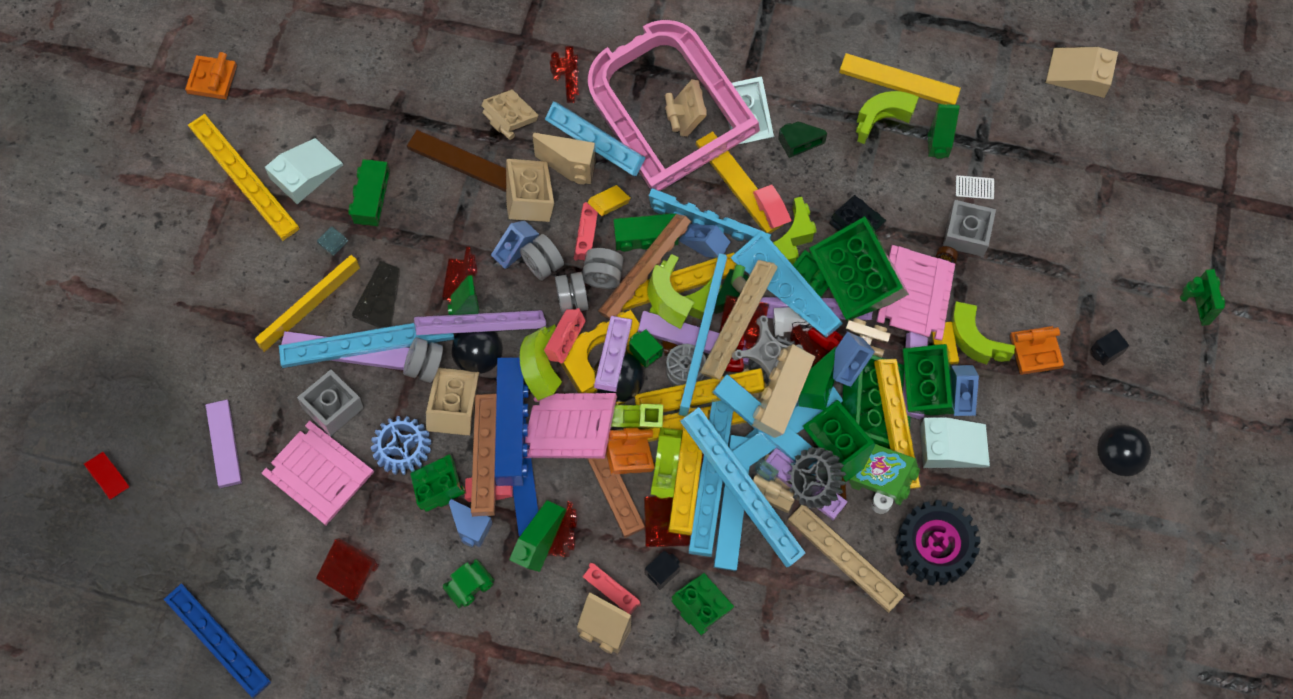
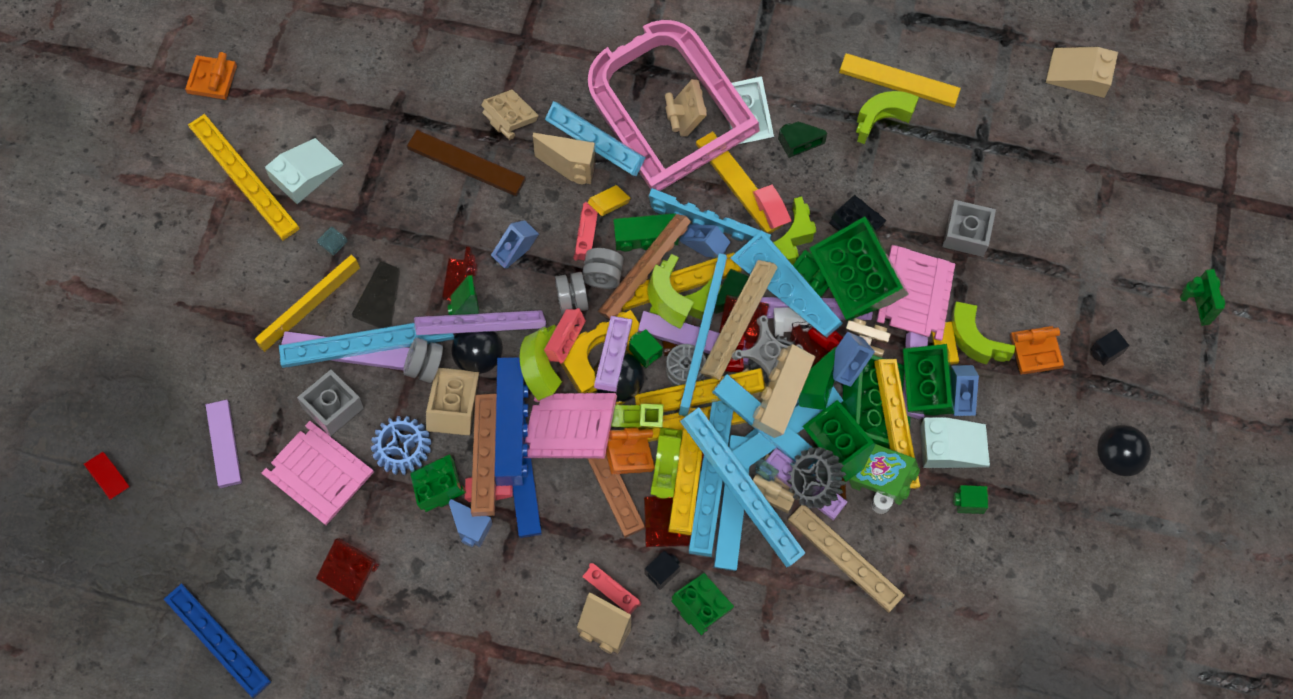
green brick [348,159,390,226] -> none
green cylinder [443,559,495,608] -> none
tan slope [506,159,554,222] -> none
green slope [509,500,567,572] -> none
light grey wheel [520,234,564,281] -> none
clear red bracket [547,501,577,557] -> none
clear red plate [550,46,579,103] -> none
arm [731,265,747,294] -> none
black wheel [895,500,981,586] -> none
green slope [928,104,960,159] -> none
reddish brown tile [936,246,958,263] -> none
white sticker [956,175,994,199] -> none
none -> green brick [953,485,988,514]

